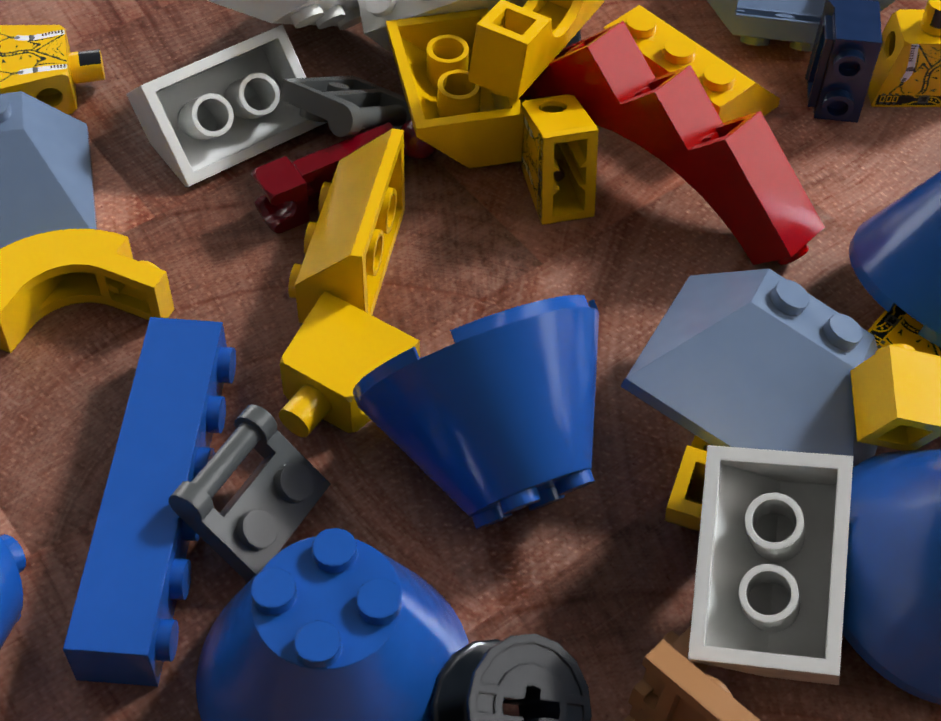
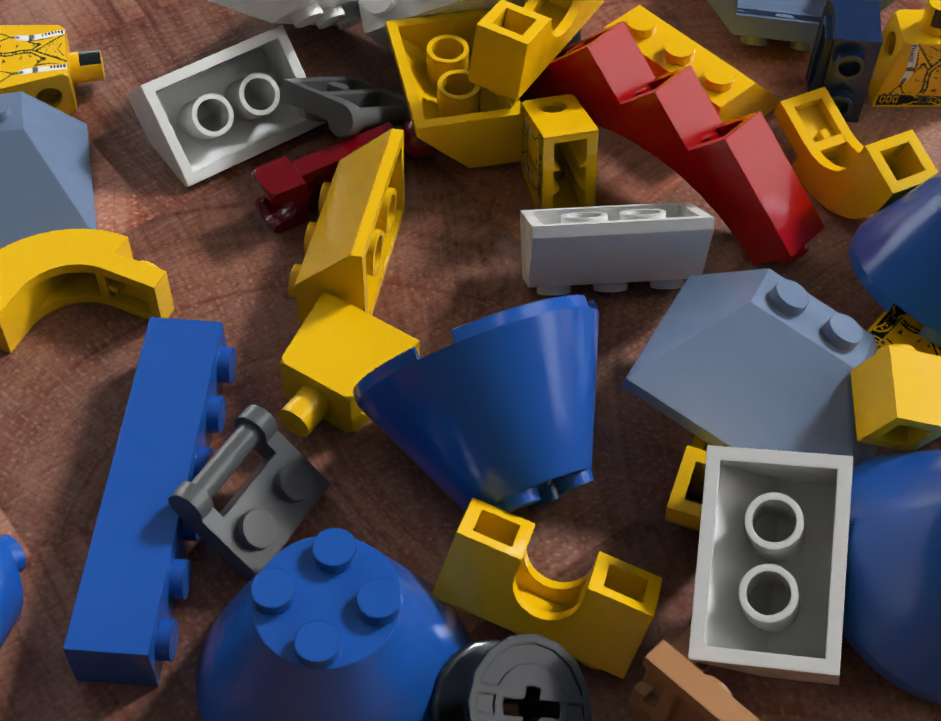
none -> yellow arch [432,497,663,679]
none -> white slope [520,201,714,296]
none -> yellow arch [773,87,938,219]

